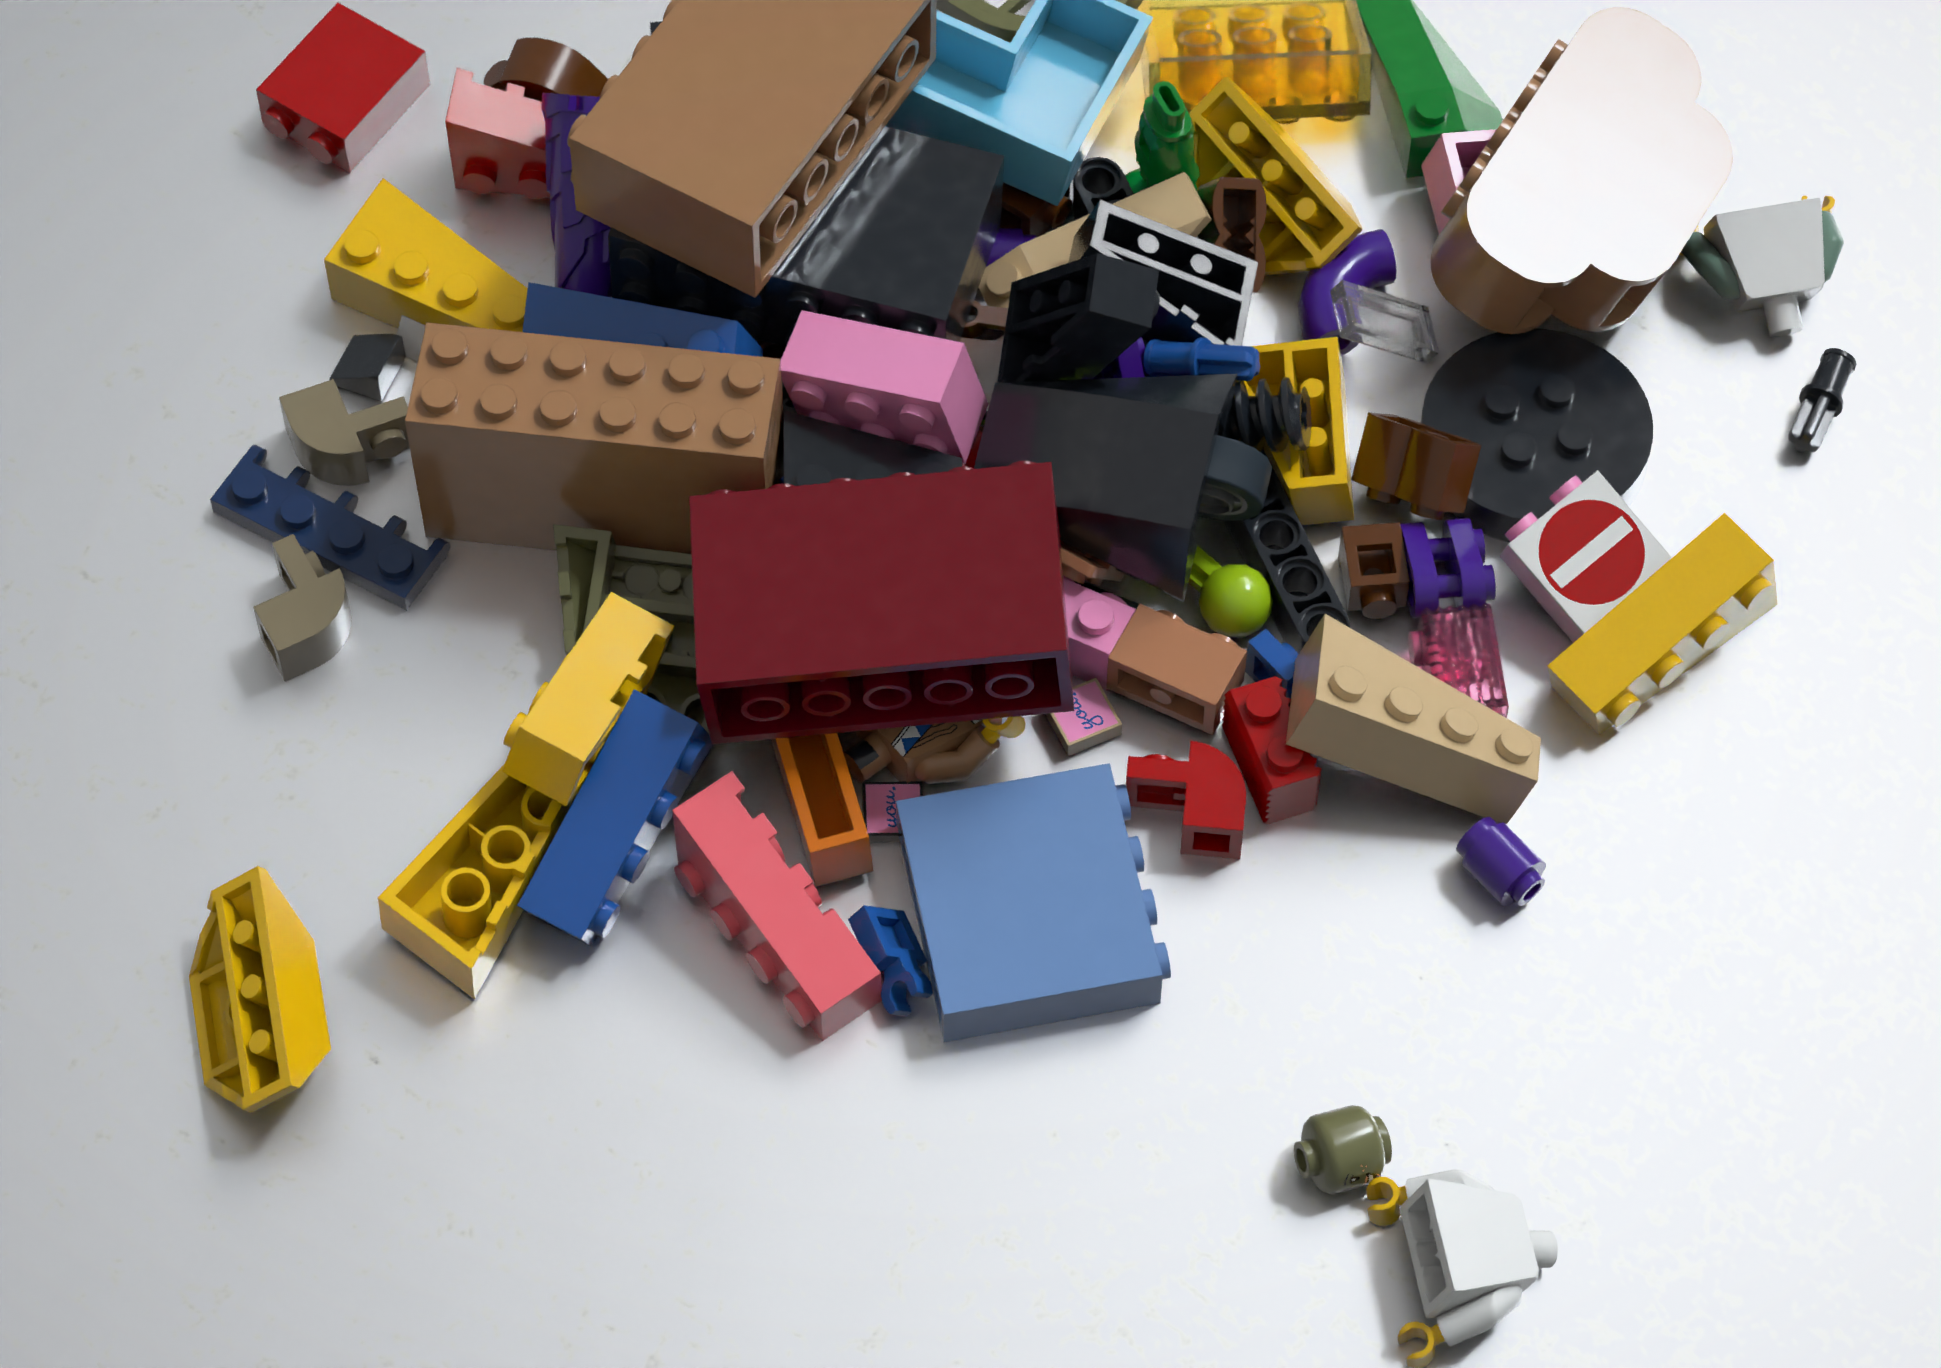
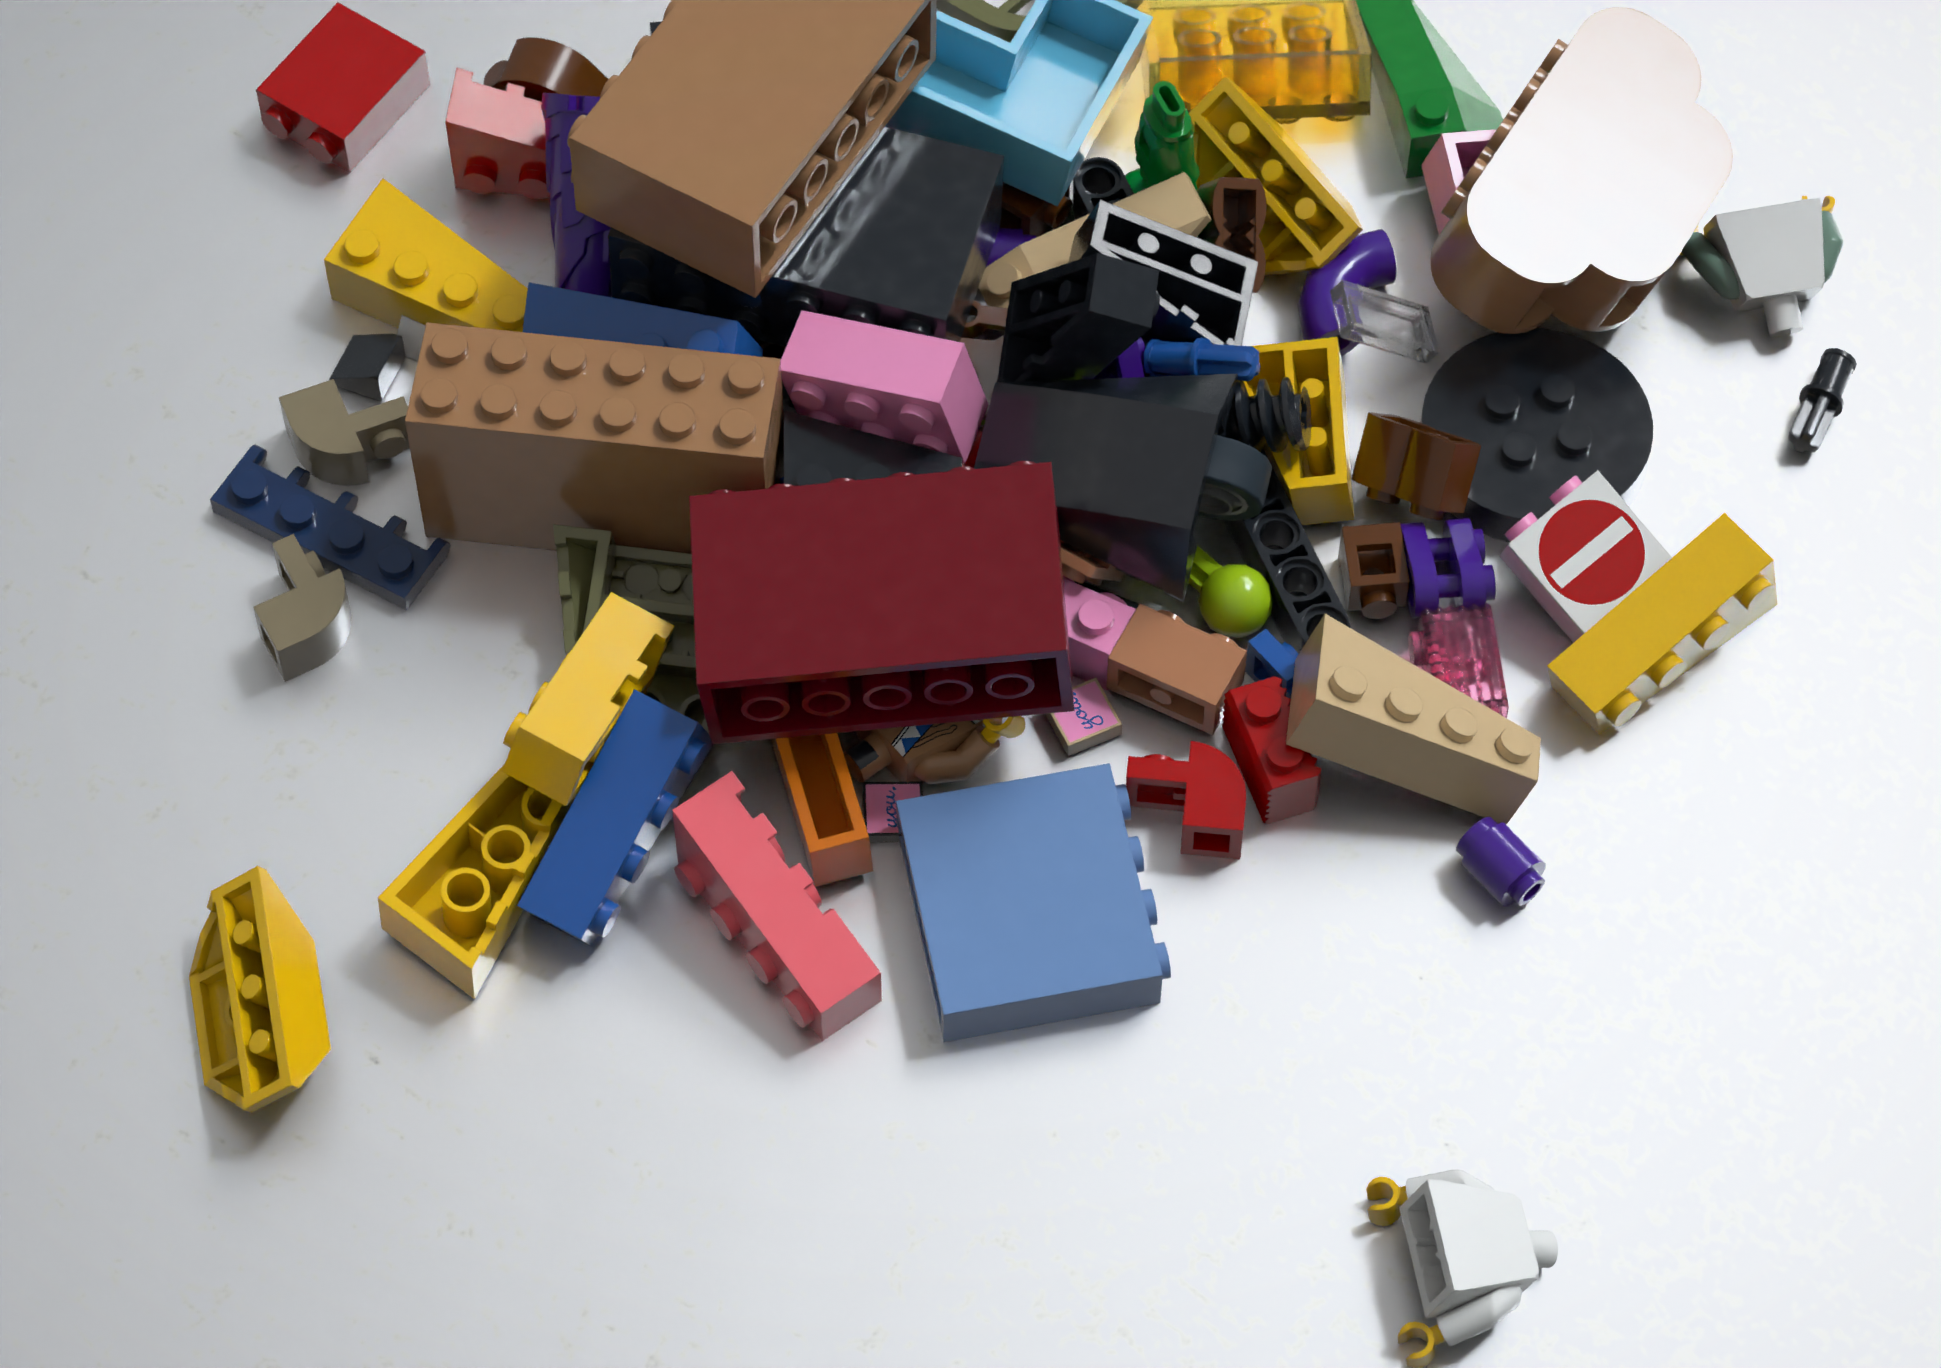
blue plate [848,905,933,1016] -> none
olive head [1294,1105,1392,1194] -> none

